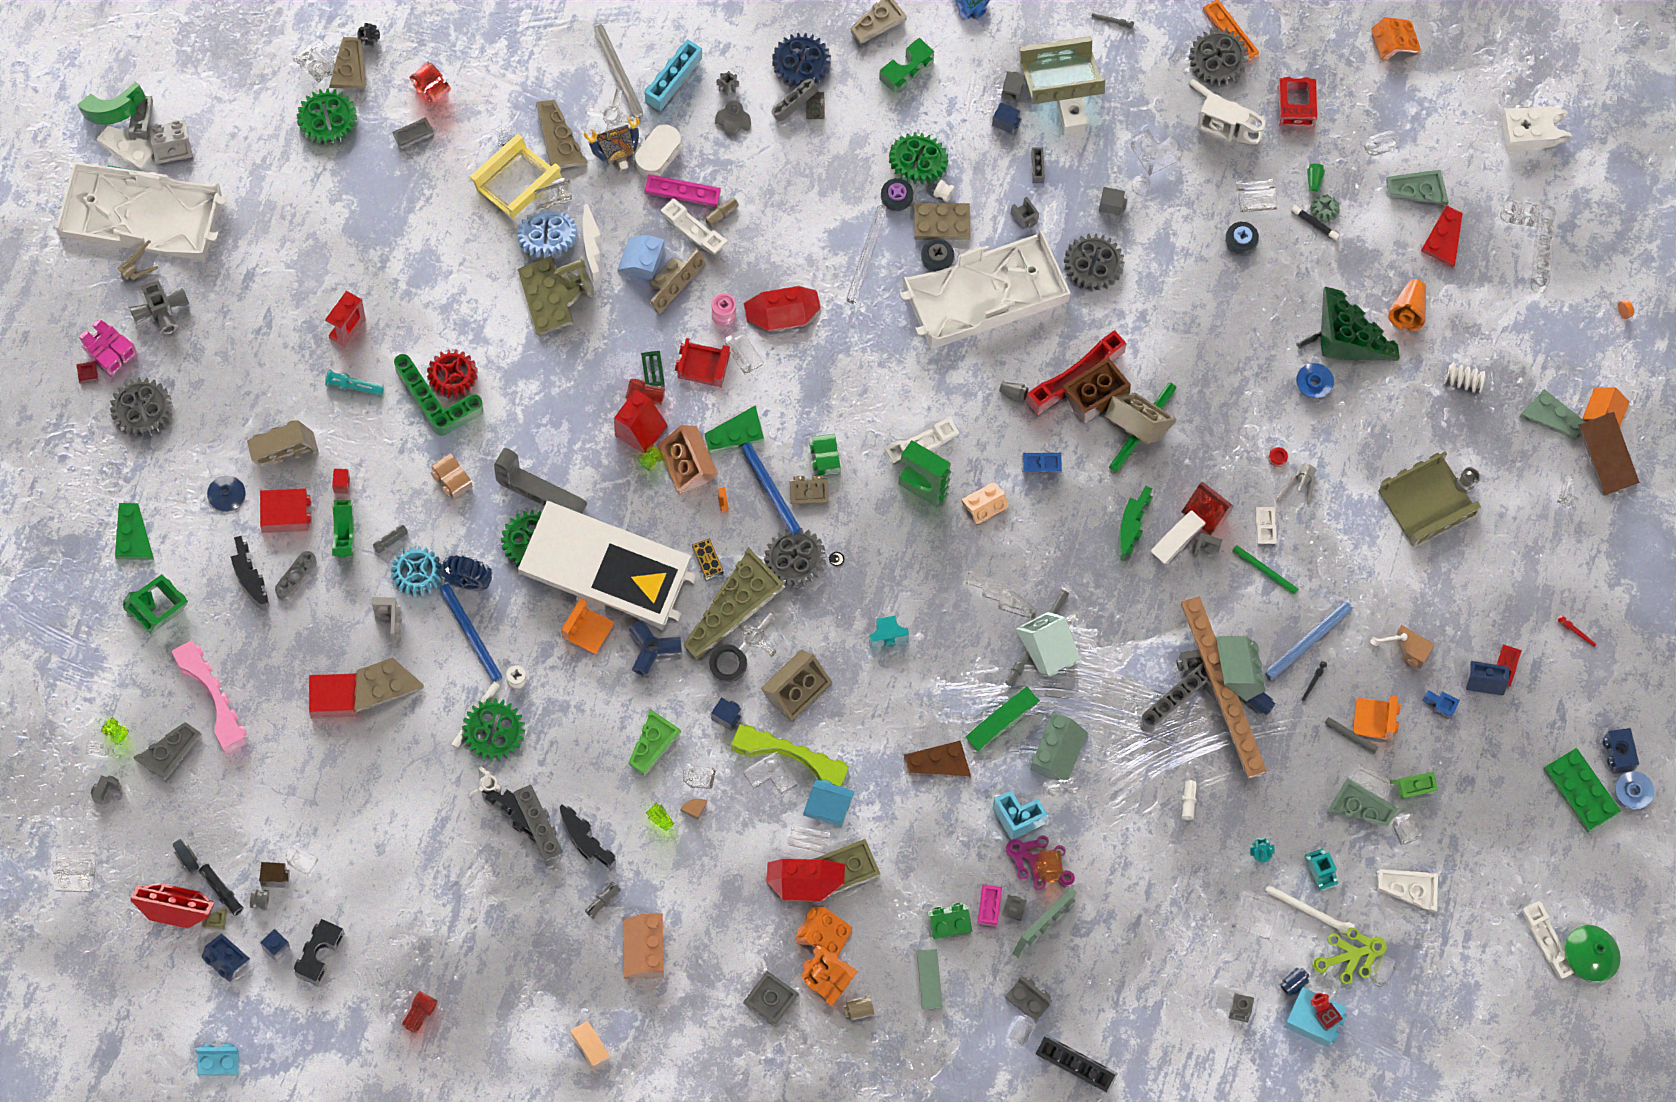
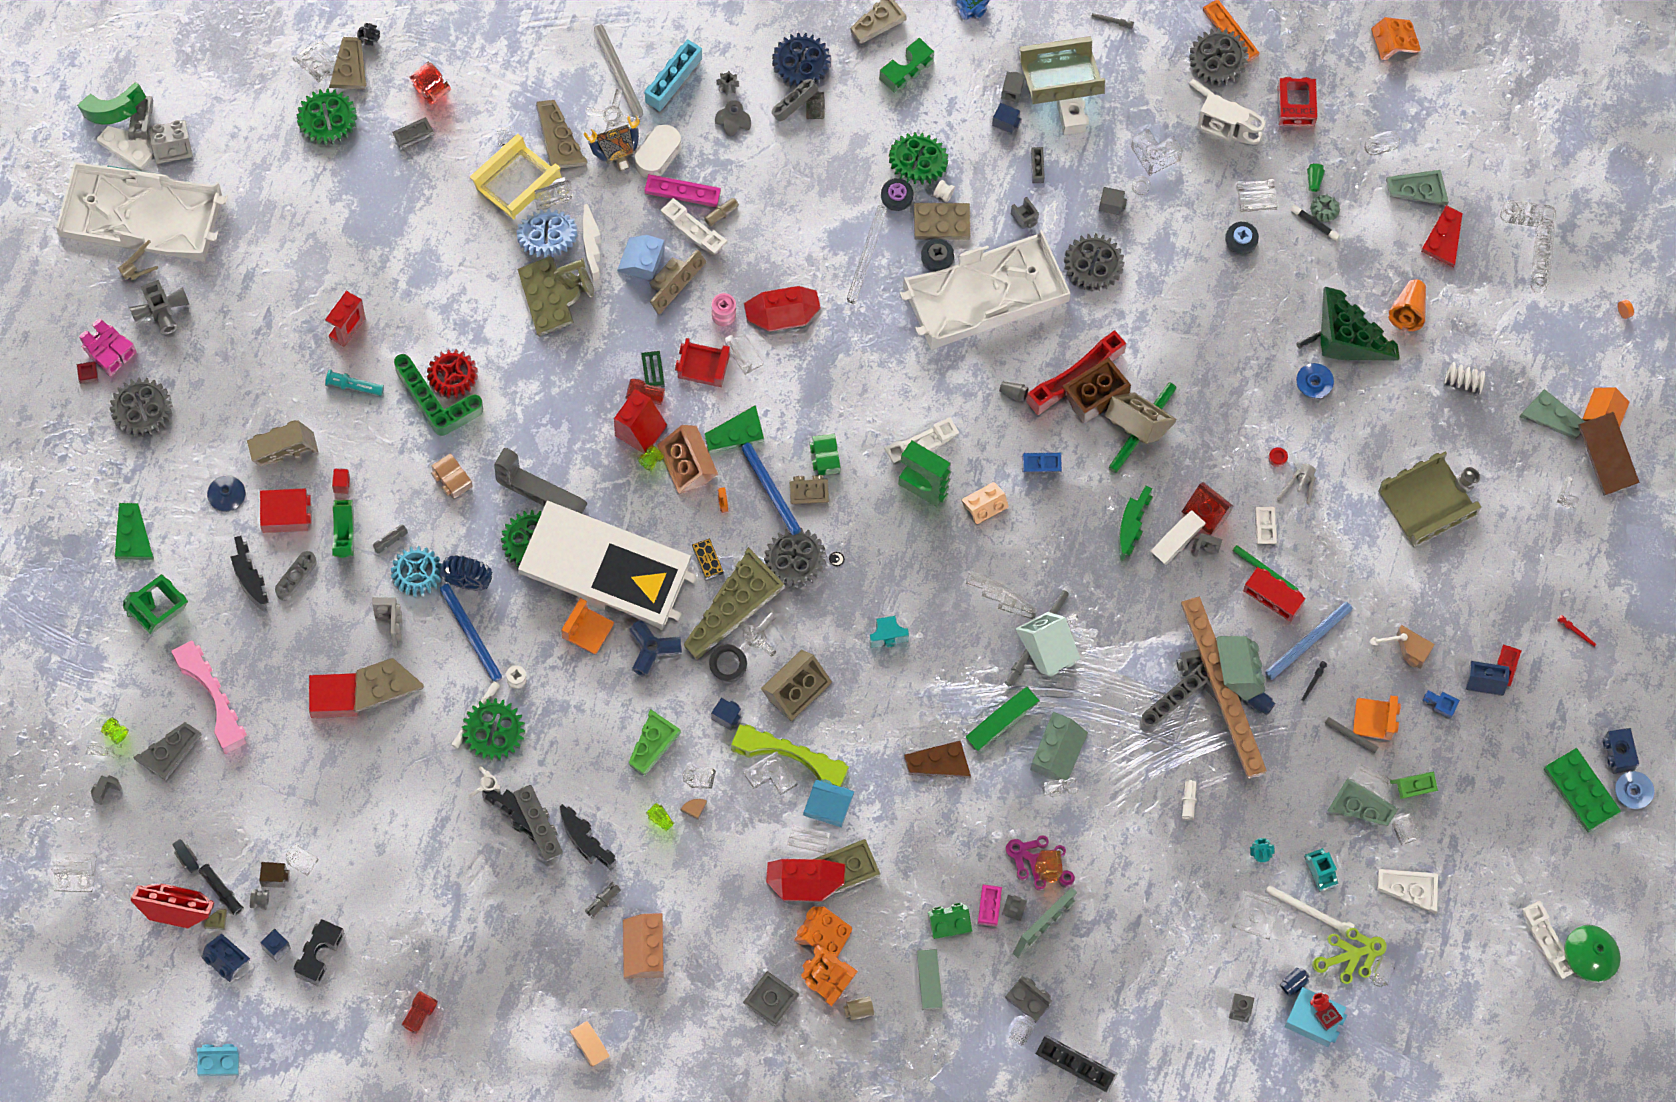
medium azure brick [992,791,1048,840] -> none
white brick [1501,106,1572,152] -> none
none -> red brick [1243,567,1306,622]

